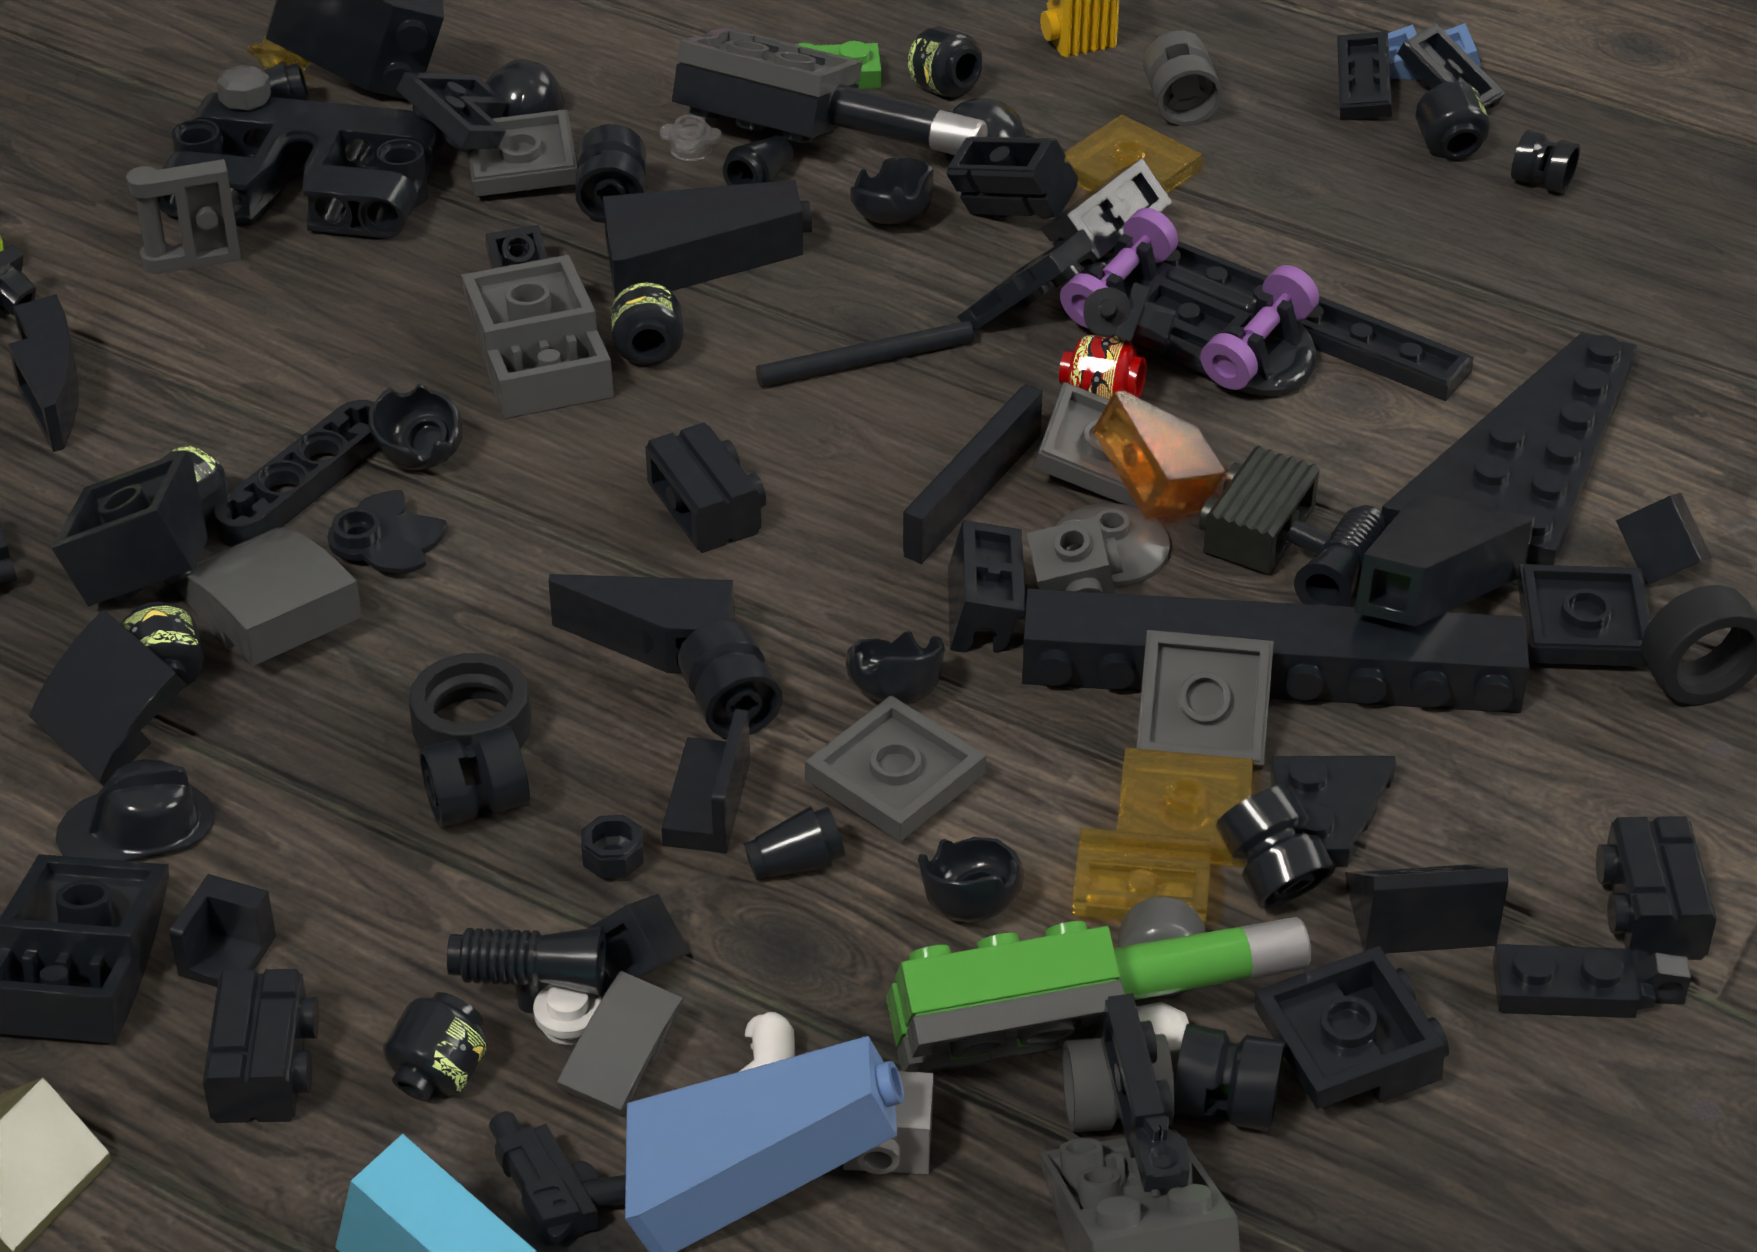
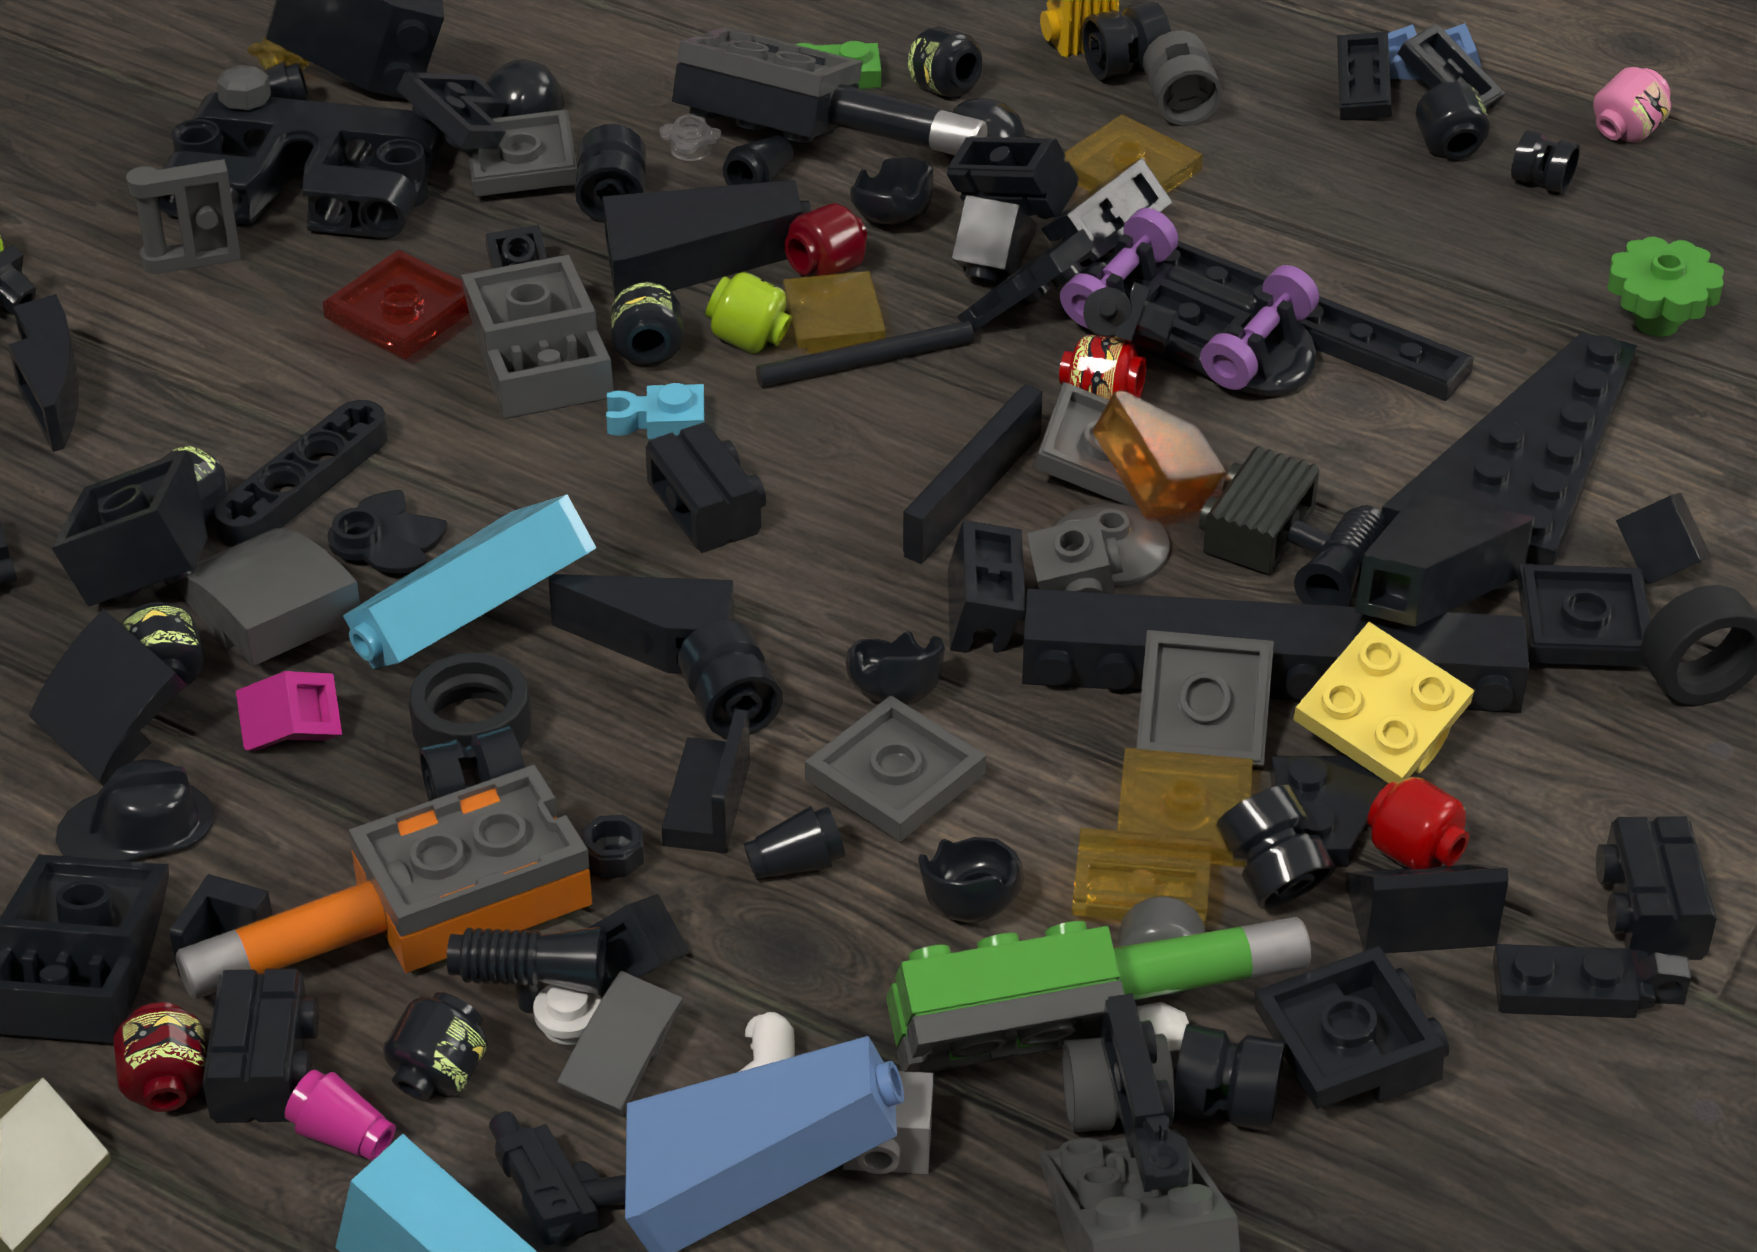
black hair [369,384,462,470] -> none
none -> dark red head [114,1002,207,1112]
none -> piece [176,764,592,999]
none -> dark pink panel [236,671,342,751]
none -> dark pink cone [285,1070,396,1161]
none -> clear red plate [322,249,469,359]
none -> medium azure slope [343,494,596,669]
none -> medium azure plate [606,383,705,439]
none -> lime head [705,272,792,354]
none -> clear yellow piece [783,271,886,354]
none -> dark red head [785,203,867,282]
none -> slope [952,195,1037,283]
none -> black wheel [1082,1,1171,80]
none -> light yellow plate [1293,622,1474,783]
none -> red head [1367,777,1470,870]
none -> bright pink head [1593,67,1671,144]
none -> bright green plant [1607,237,1724,337]

